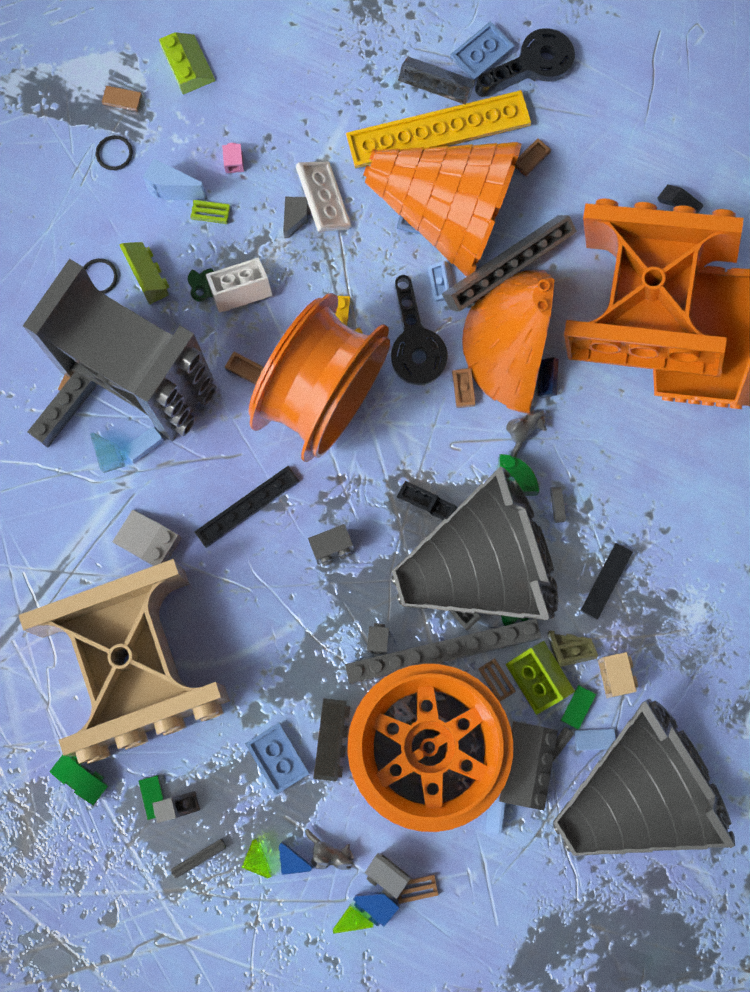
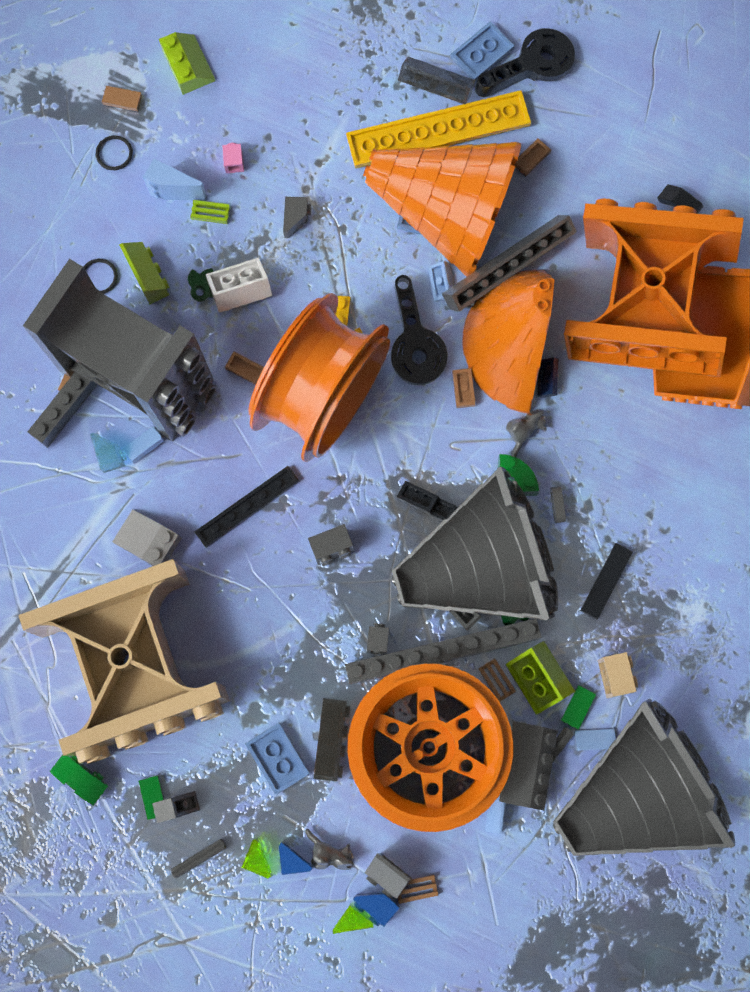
white tile [296,161,352,232] -> none
olive wing [547,630,598,667] -> none

